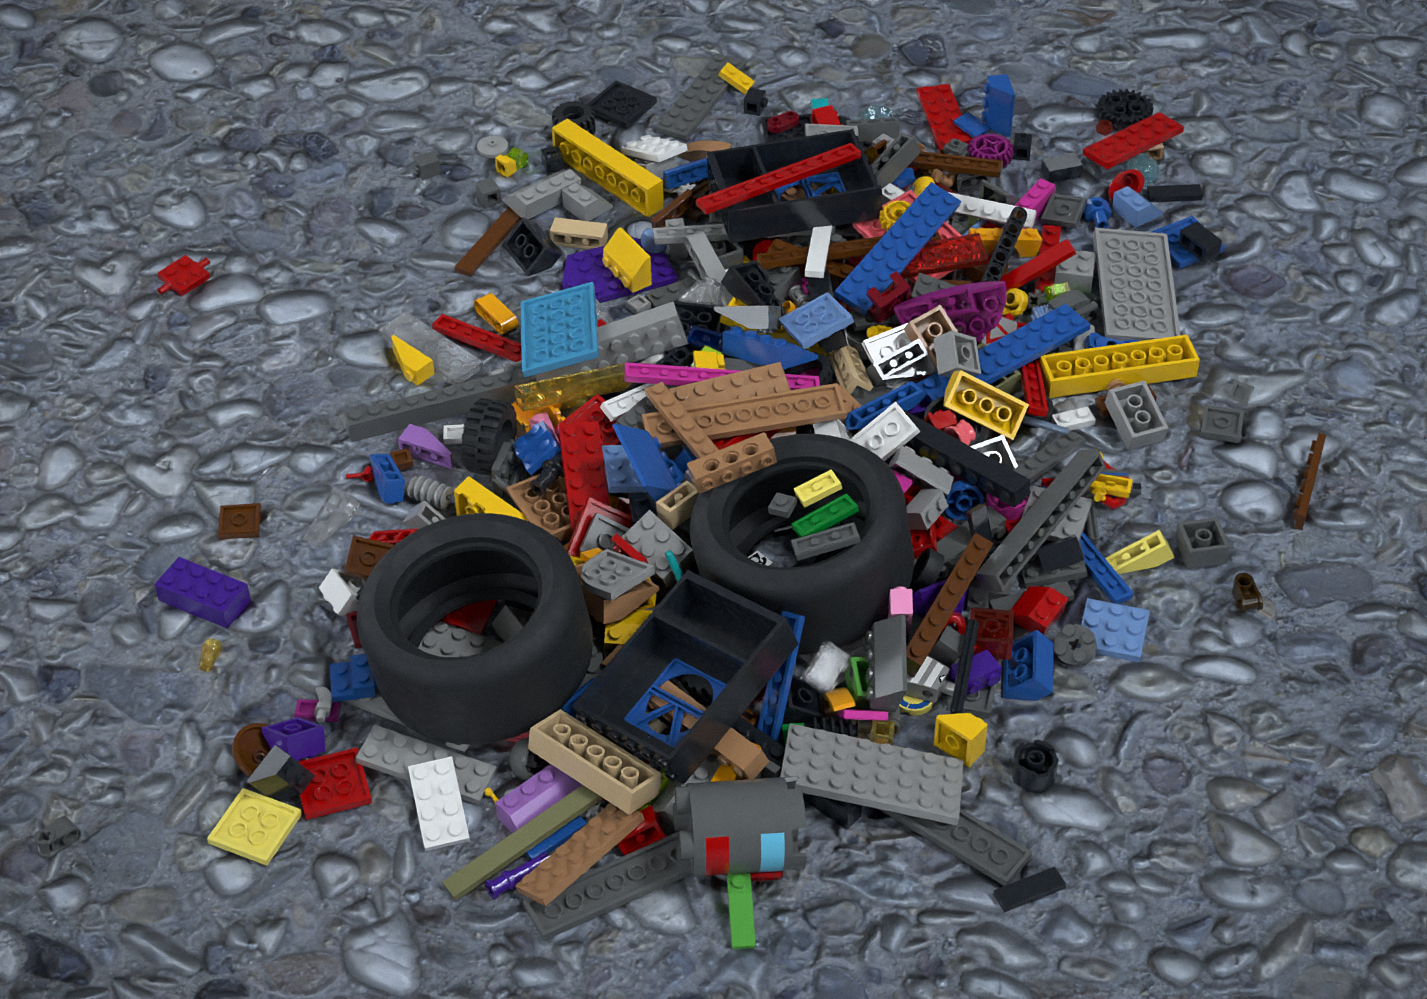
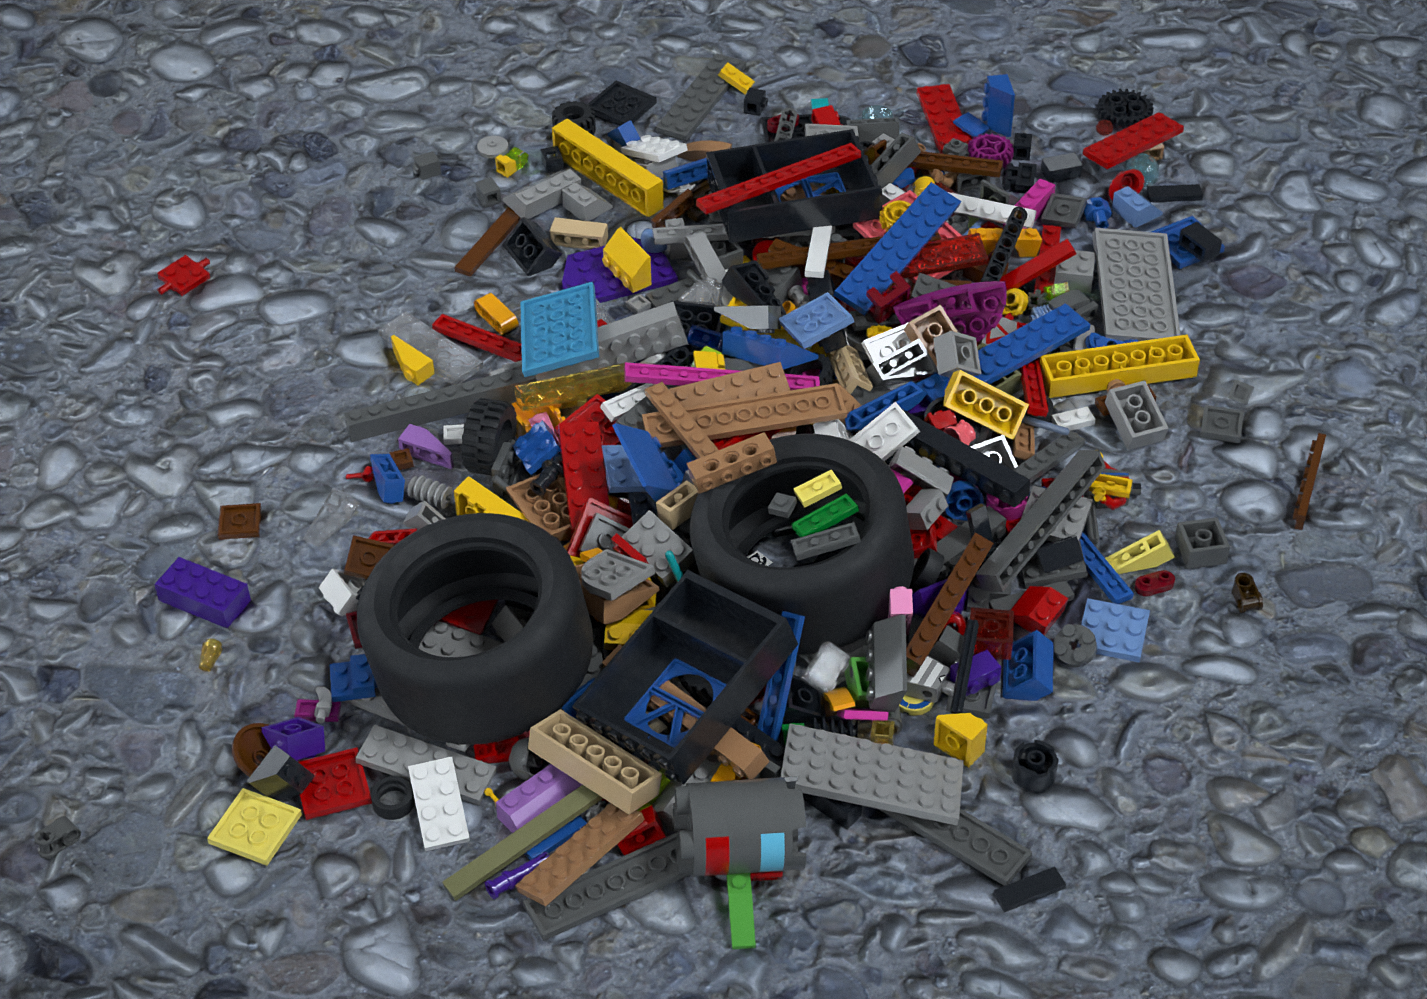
none -> black tyre [371,776,415,820]
none -> red slope [474,736,520,763]
none -> blue slope [607,120,641,147]
none -> dark grey beam [775,108,797,141]
none -> black plate [1002,162,1037,191]
none -> medium nougat plate [1013,423,1035,460]
none -> dark red plate [1134,570,1175,597]

